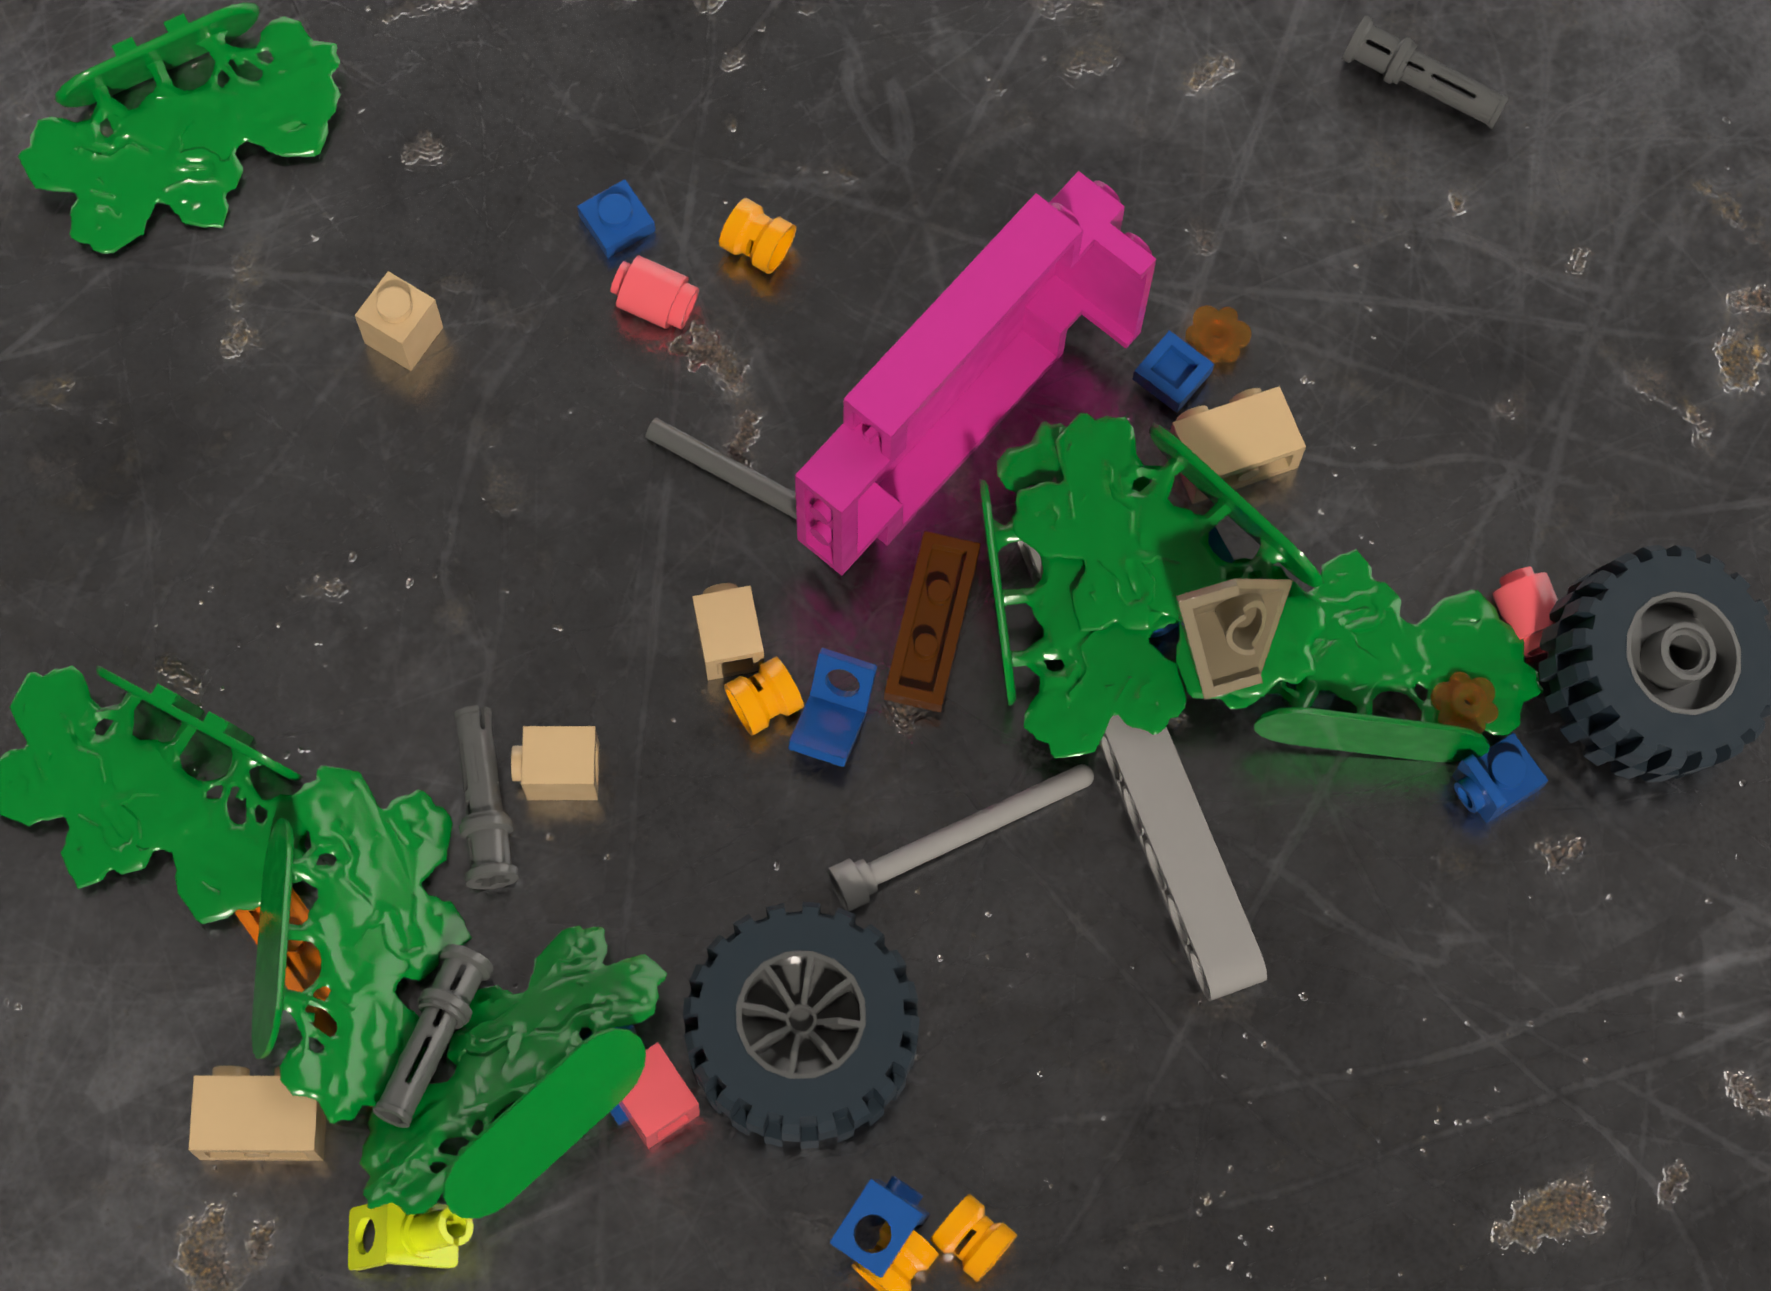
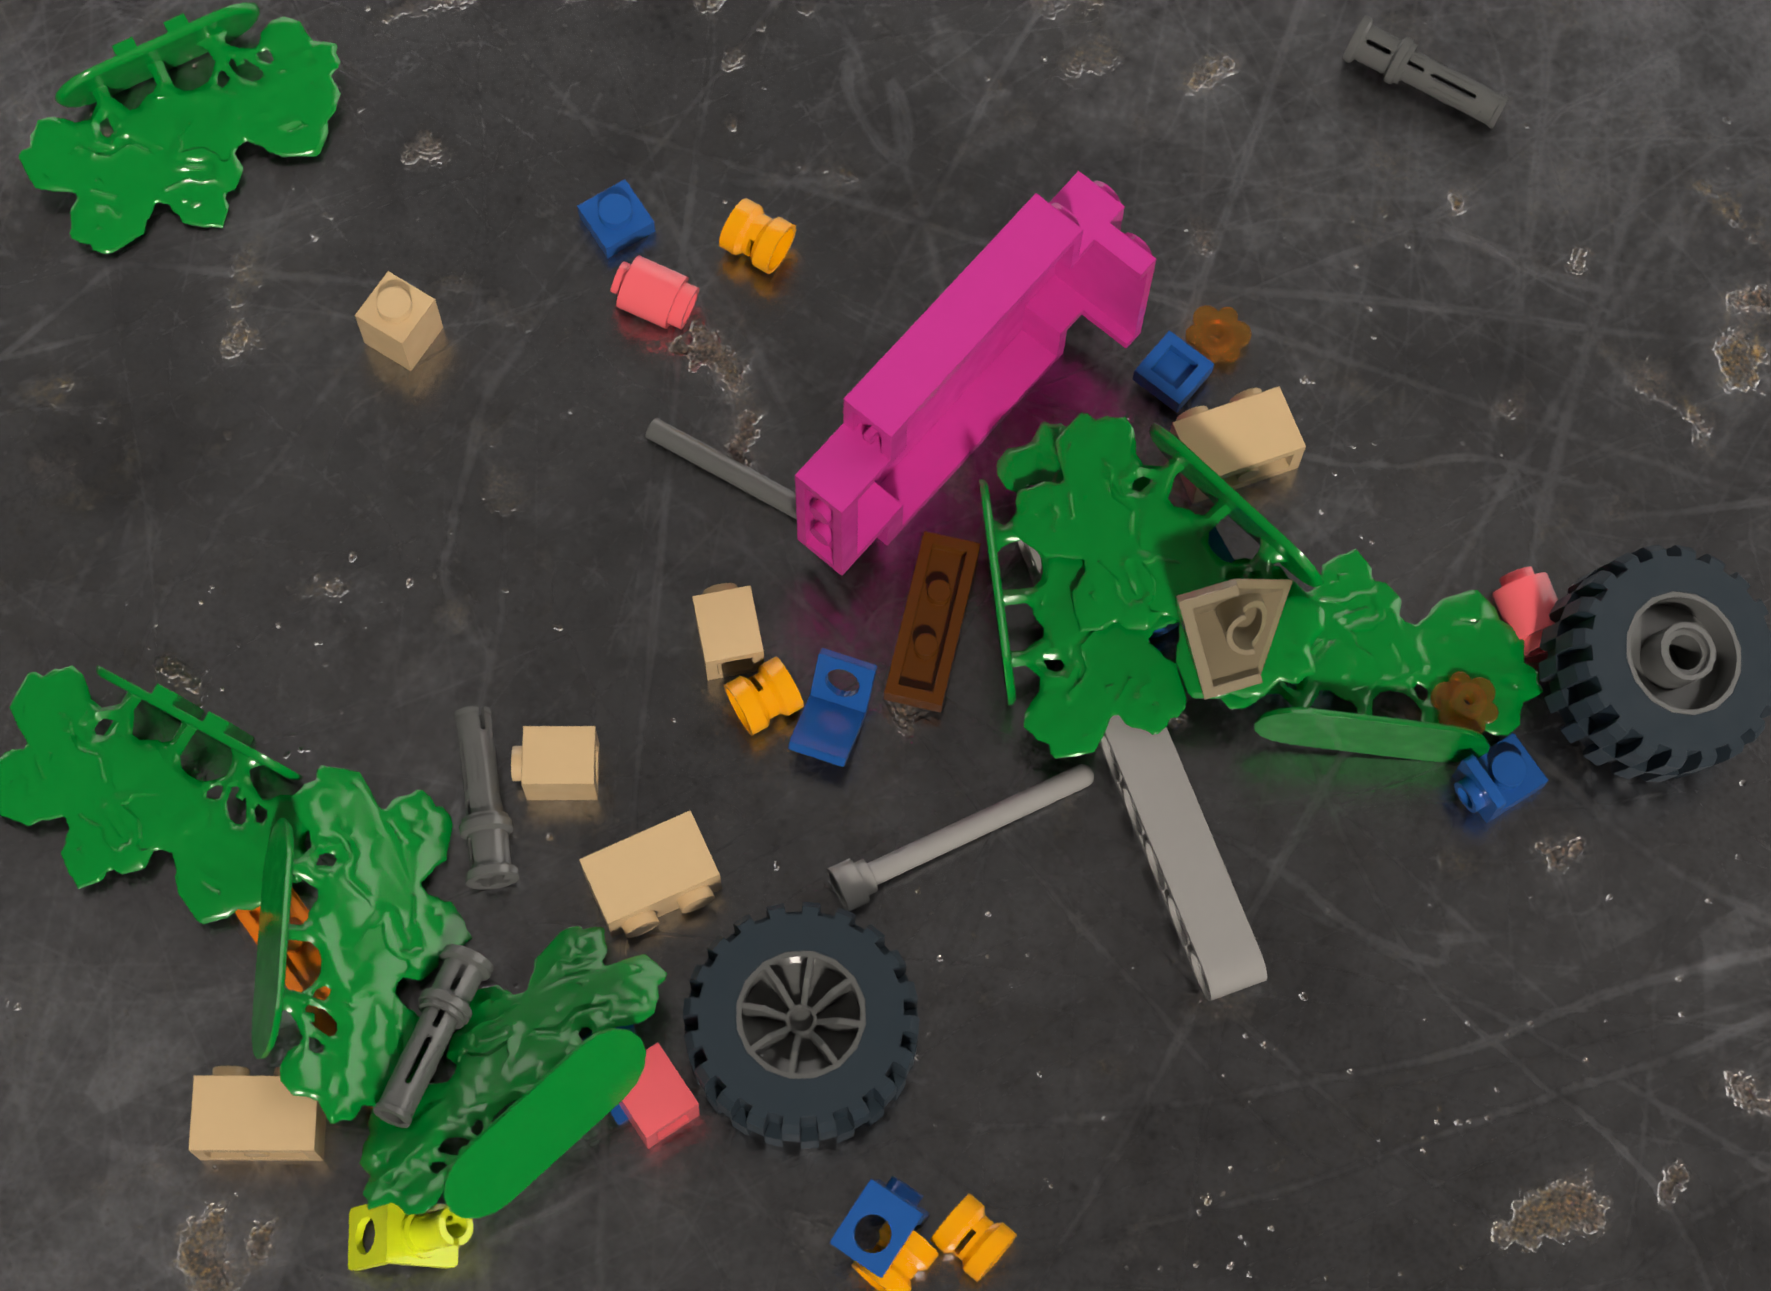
none -> tan brick [579,810,722,938]

